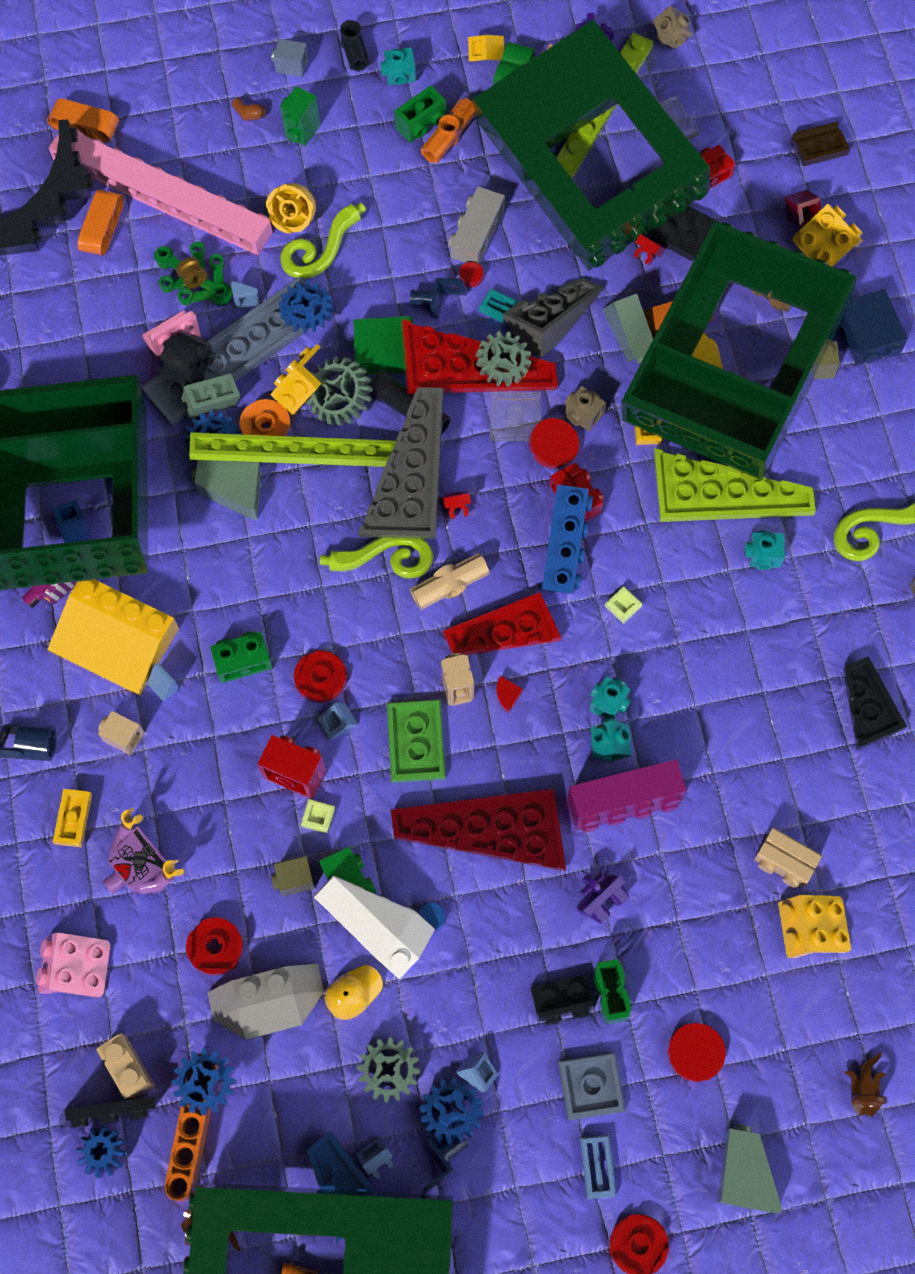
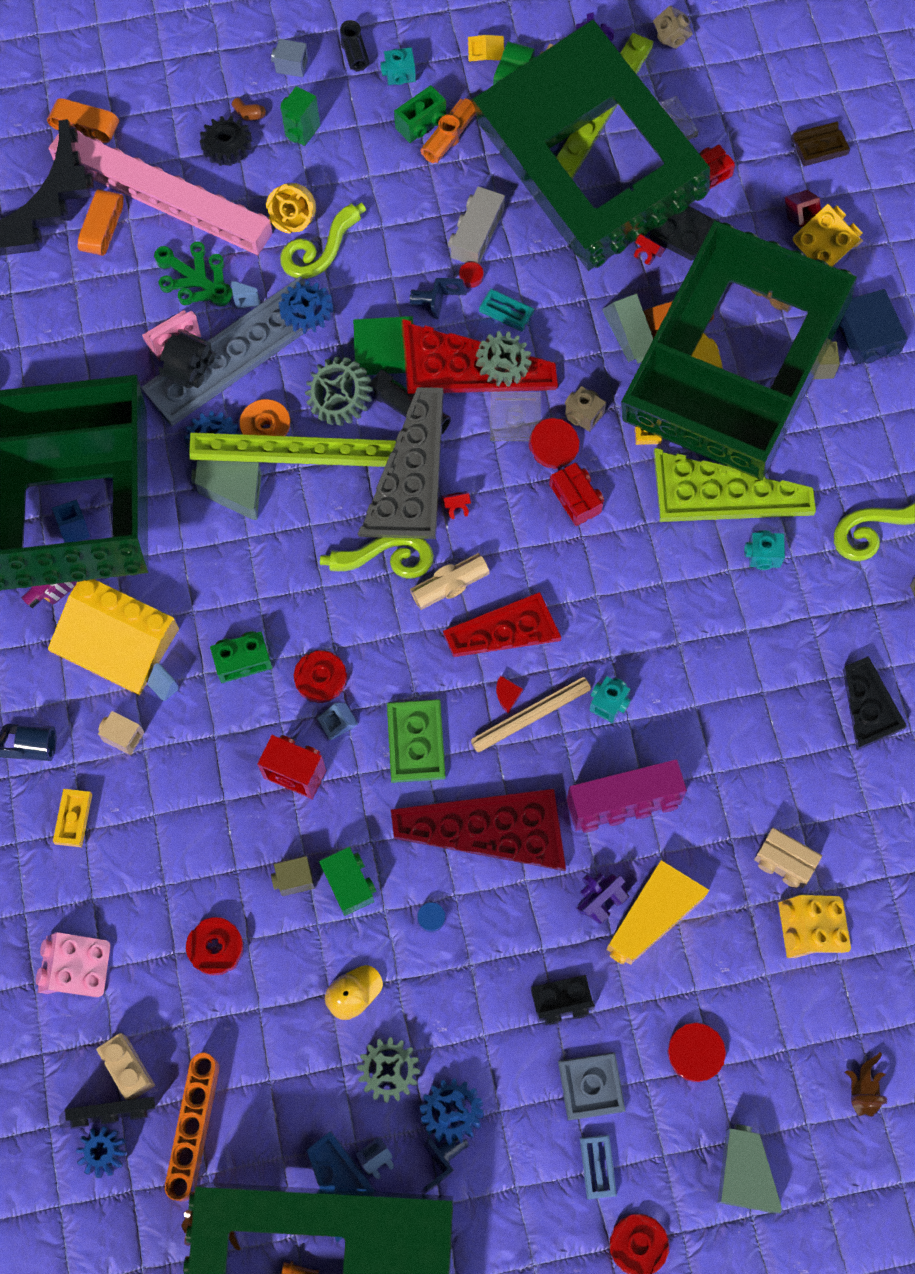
torso [102,808,184,894] -> none
blue gear [171,1049,237,1116] -> none
pearl gold wheel [176,257,207,289] -> none
sand green hinge [182,373,240,419] -> none
light grey wedge [207,963,325,1040] -> none
yellow bracket [270,344,322,415] -> none
yellowish green tile [301,799,335,834] -> none
white wedge [314,875,435,979] -> none
tan brick [441,653,474,706] -> none
medium blue slope [456,1051,498,1093] -> none
dark grey wedge [503,278,603,357] -> none
blue brick [542,485,593,595] -> none
teal brick [590,718,632,762] -> none
green brick [593,959,631,1025] -> none
yellowish green tile [605,586,642,624] -> none
none -> black gear [199,116,252,166]
none -> tan axle [471,677,591,752]
none -> yellow slope [606,860,709,965]

